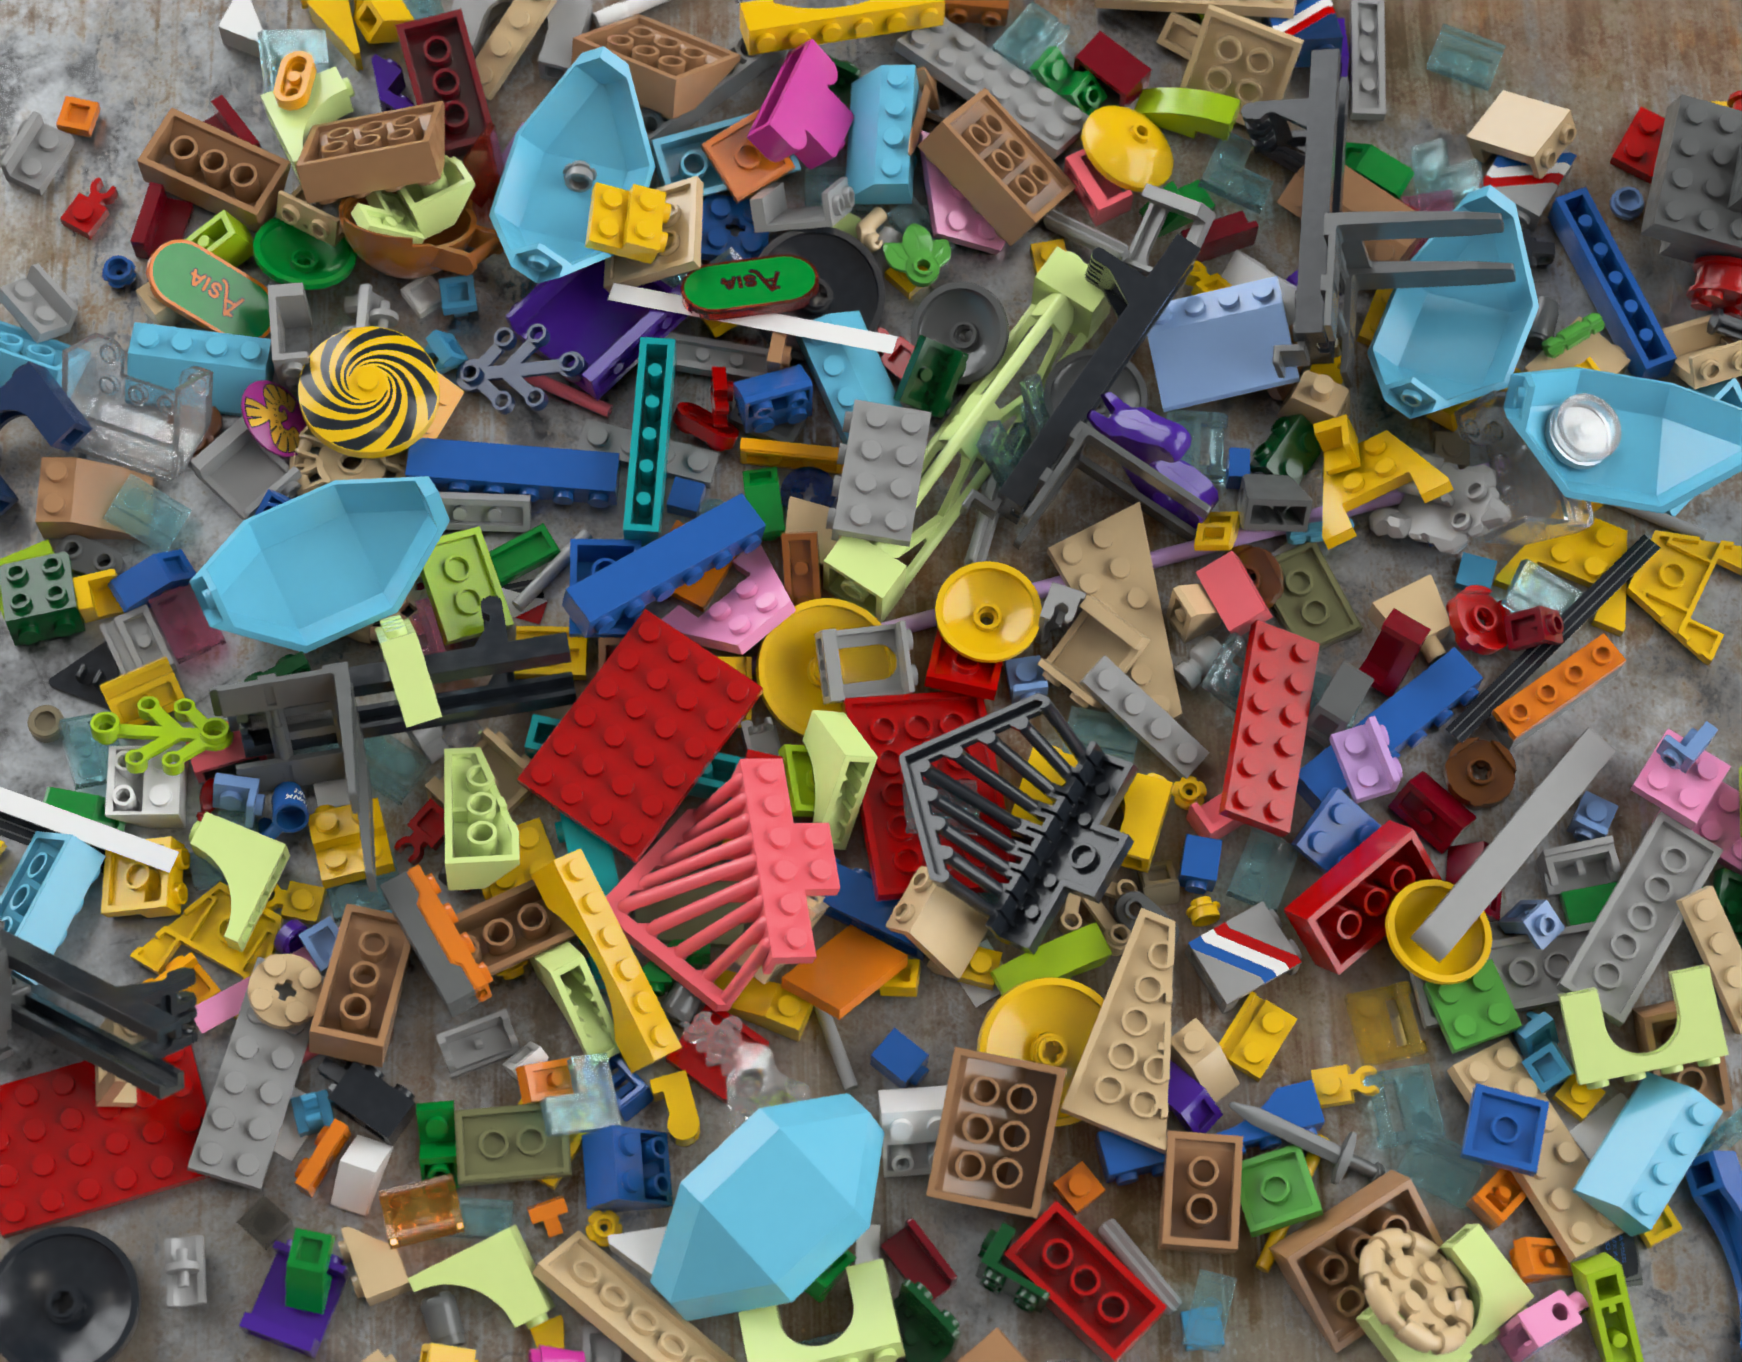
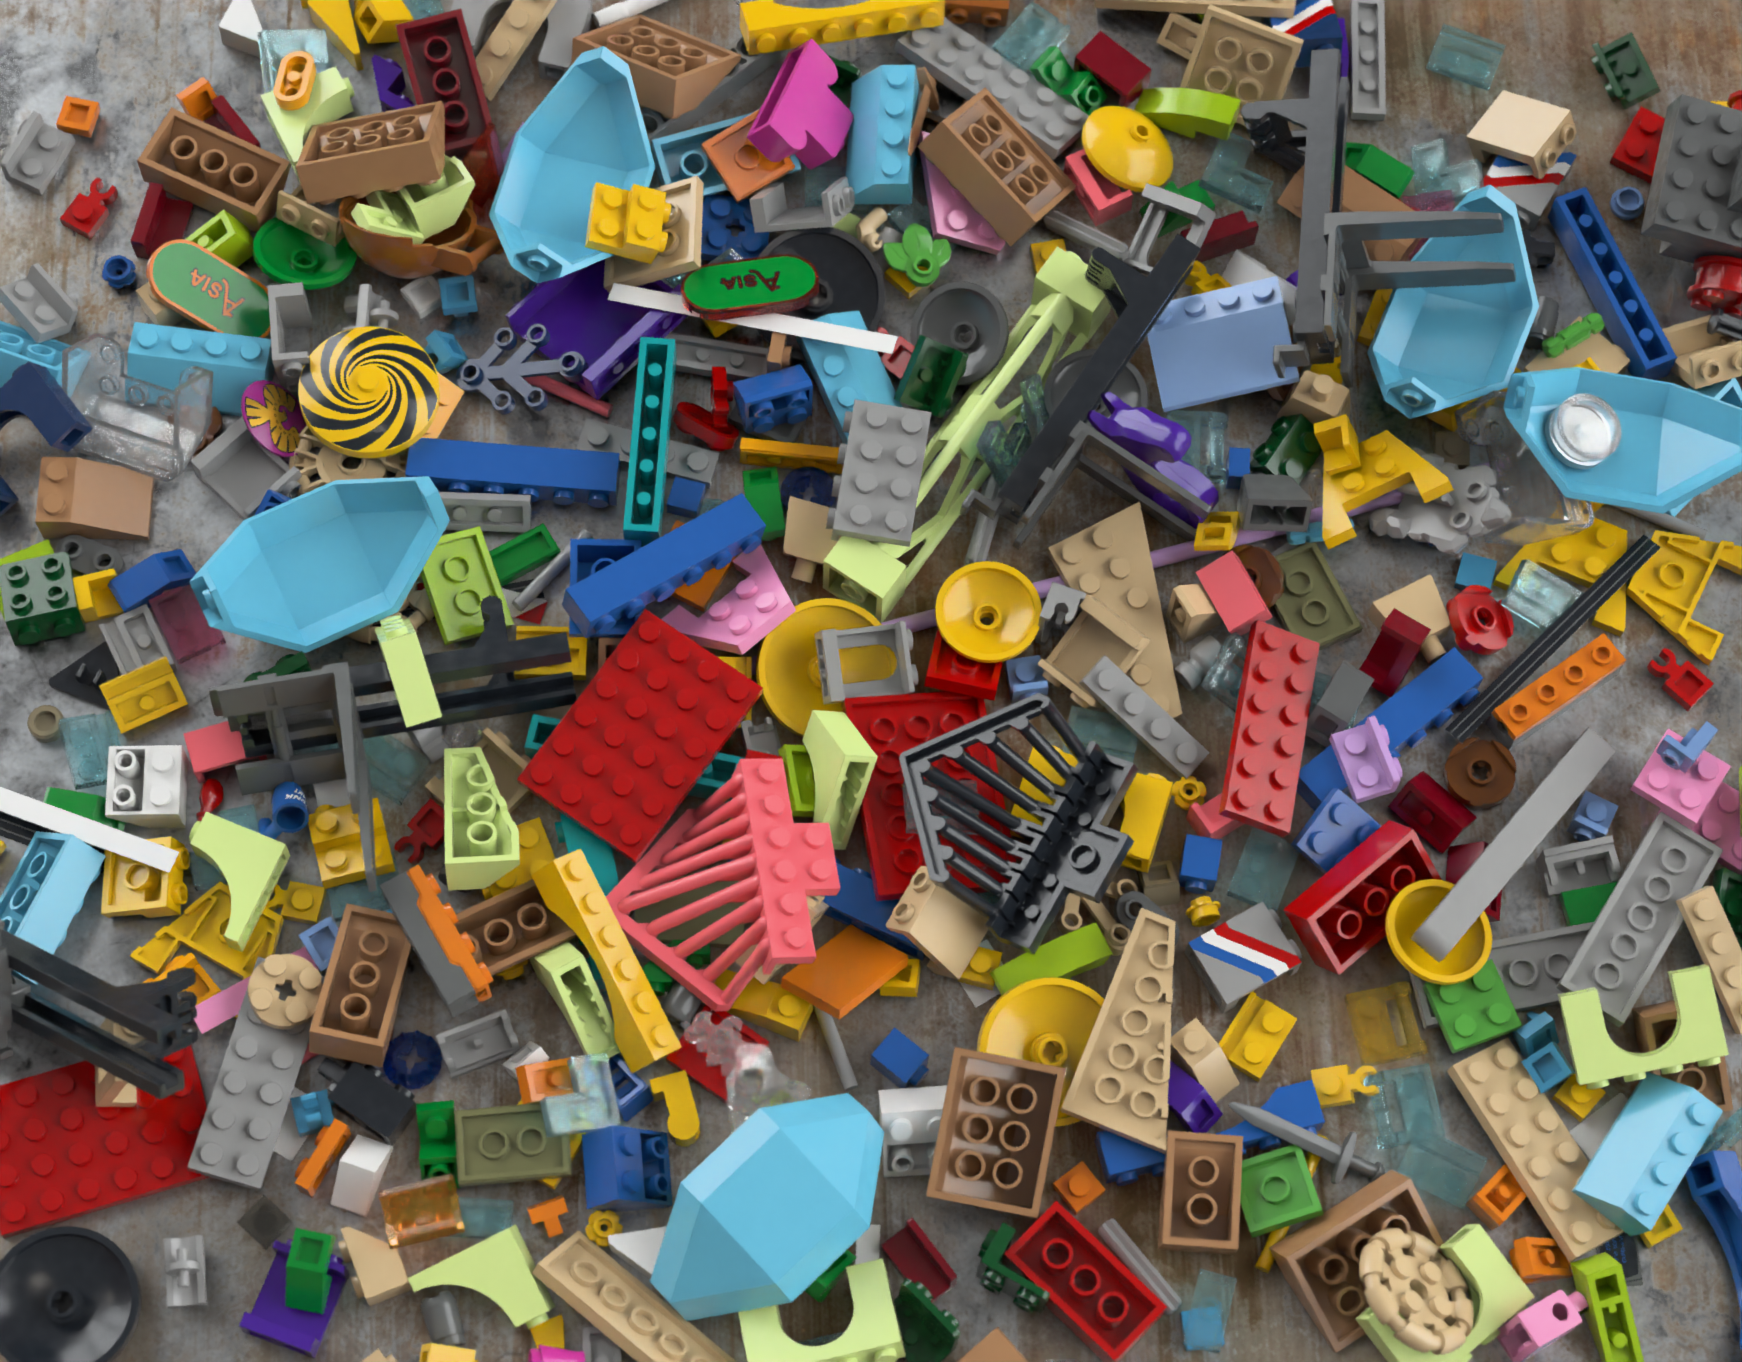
lime plant [90,696,234,776] -> none
clear light blue plate [103,473,192,553] -> none
medium blue bracket [213,773,265,828] -> none
dark purple tile [274,919,309,954] -> none
clear pink plate [412,597,446,655] -> none
light grey plate [563,161,597,192] -> none
dark orange plate [781,531,822,606] -> none
blue plate [1460,1083,1549,1177] -> none
medium blue bracket [1498,899,1564,949] -> none
dark red bracket [1504,605,1564,652] -> none
none -> orange tile [176,77,217,121]
none -> clear blue gear [383,1030,442,1090]
none -> dark green bracket [1591,32,1661,110]
none -> red plate [1647,648,1714,711]

